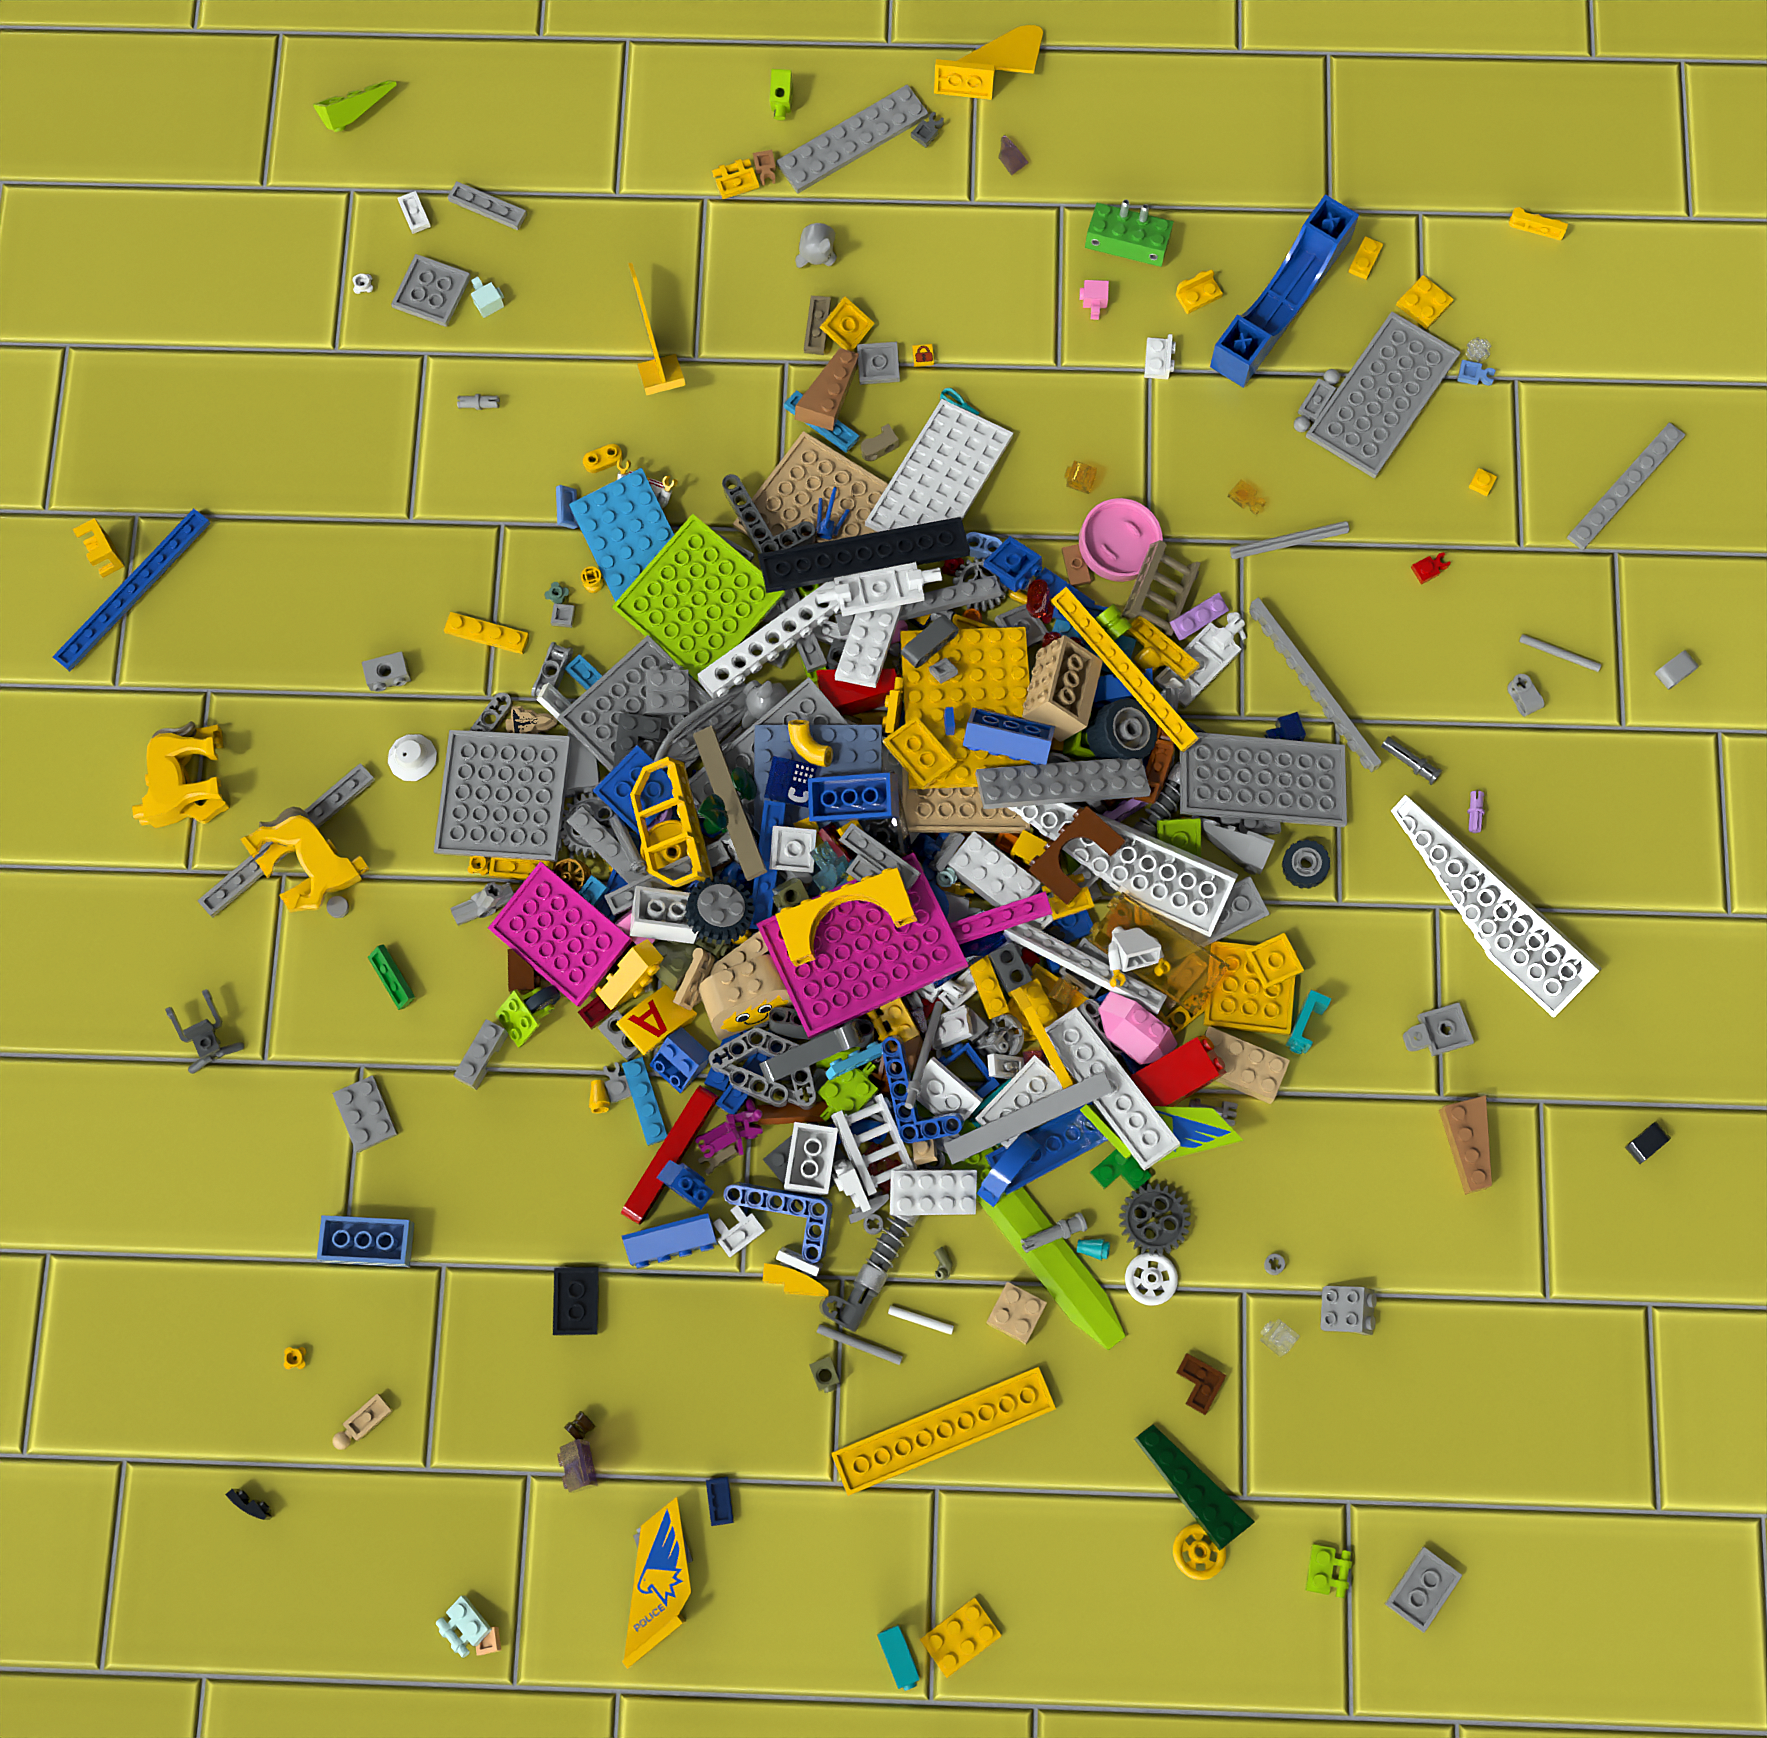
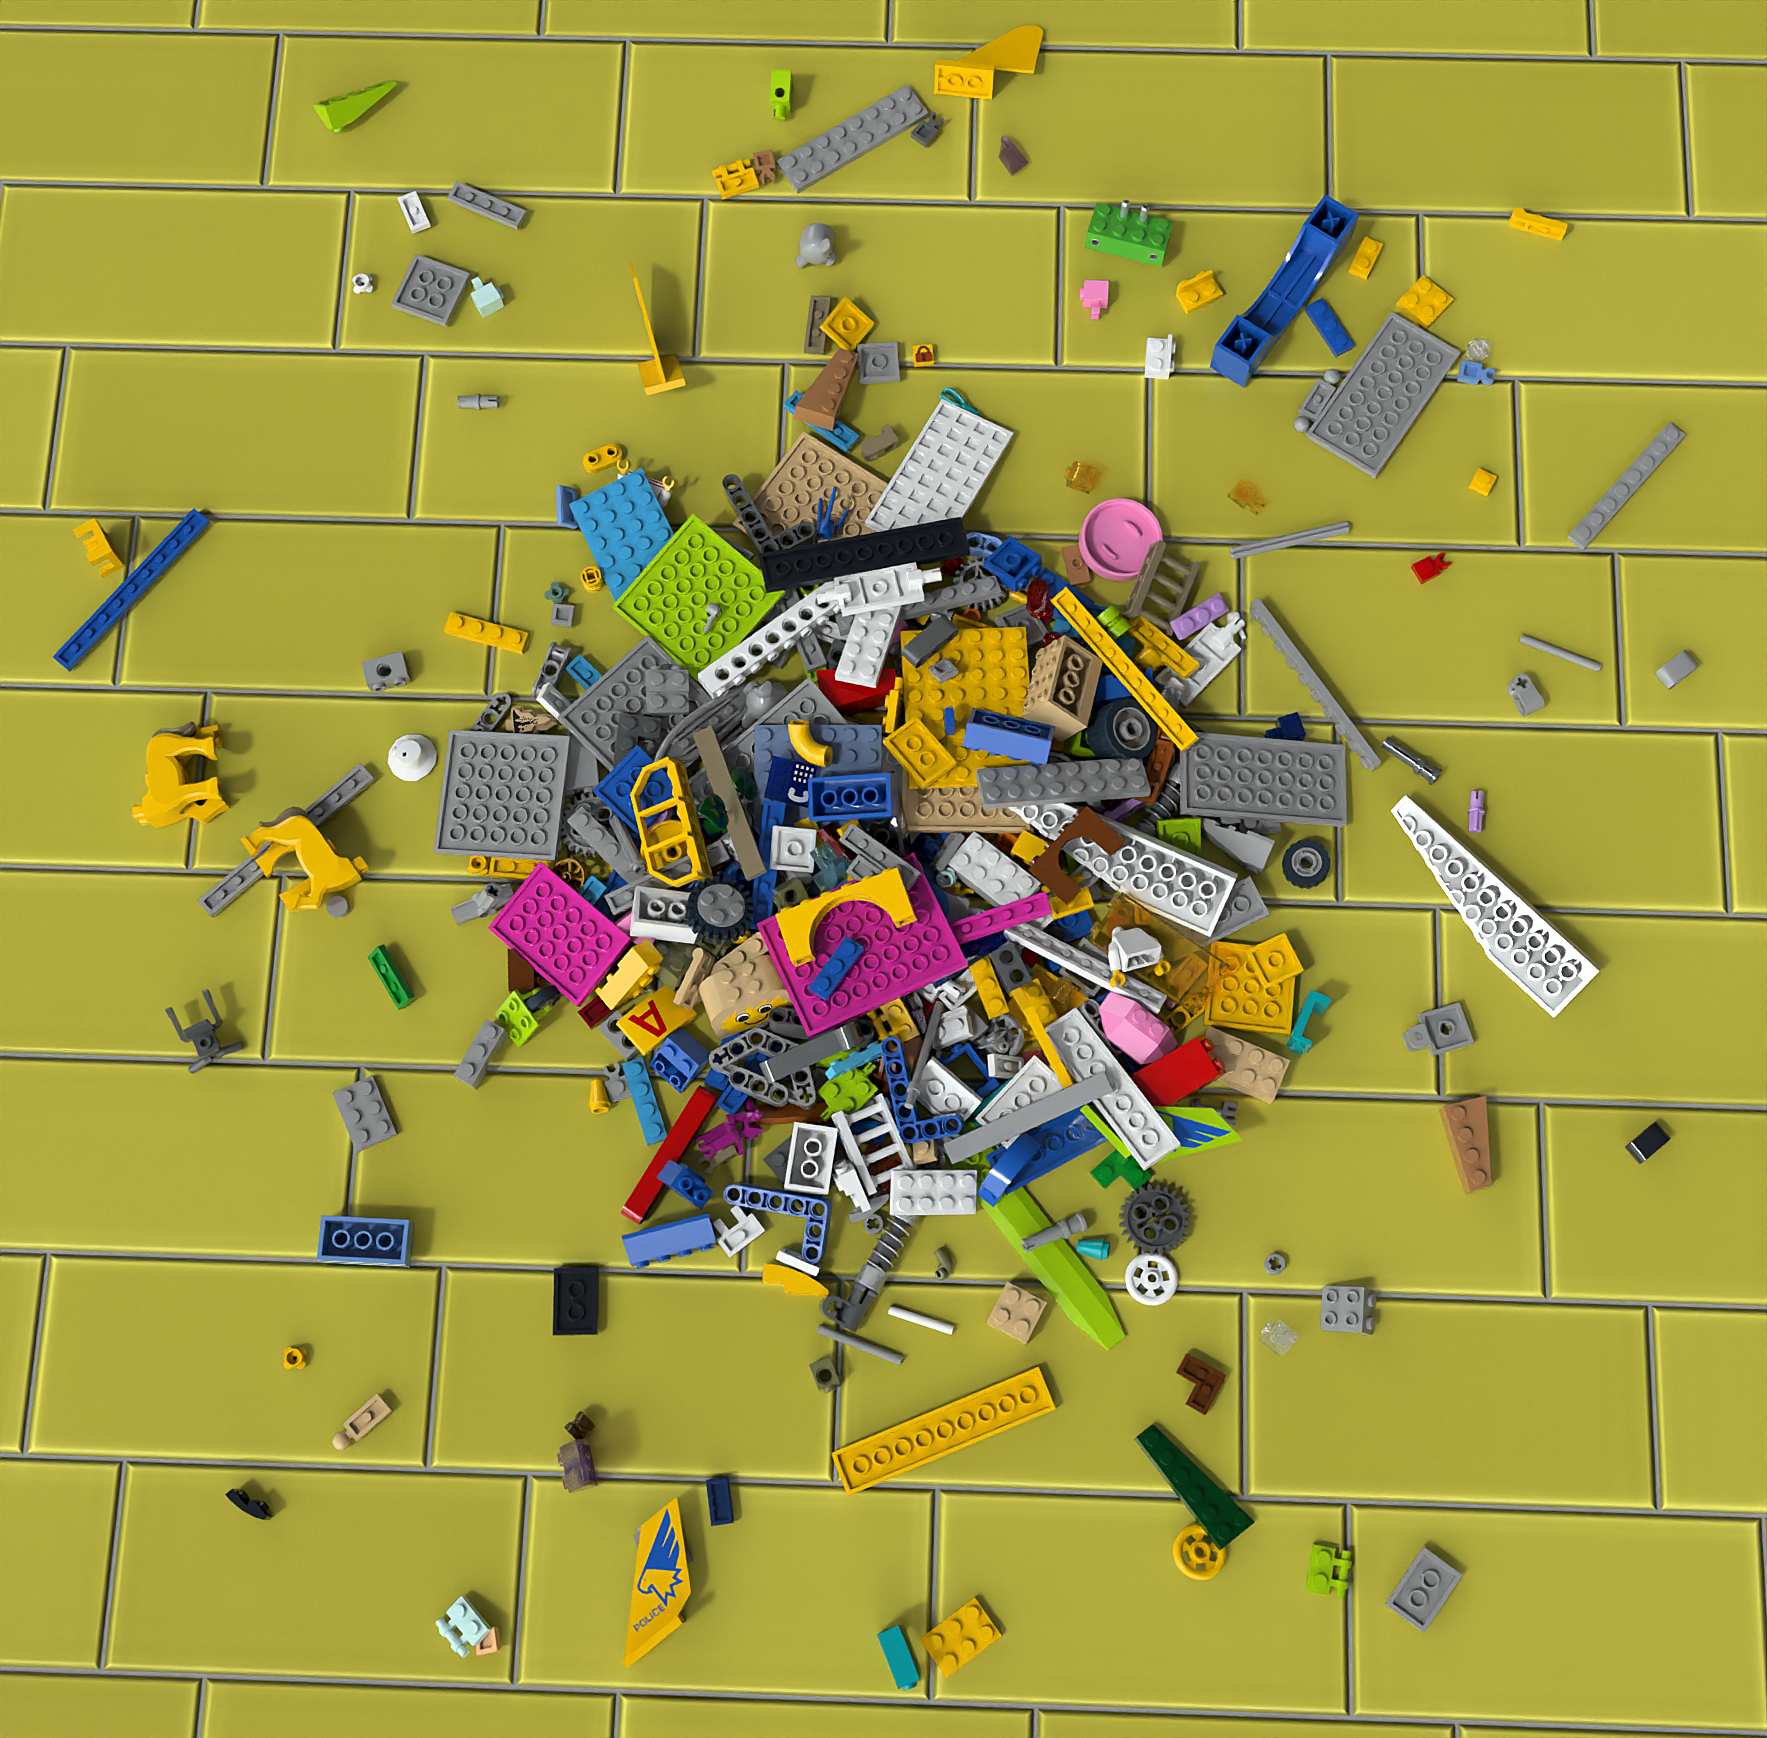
none -> light grey hand [703,603,721,633]
none -> blue plate [808,936,865,1002]
none -> blue plate [1305,298,1354,358]

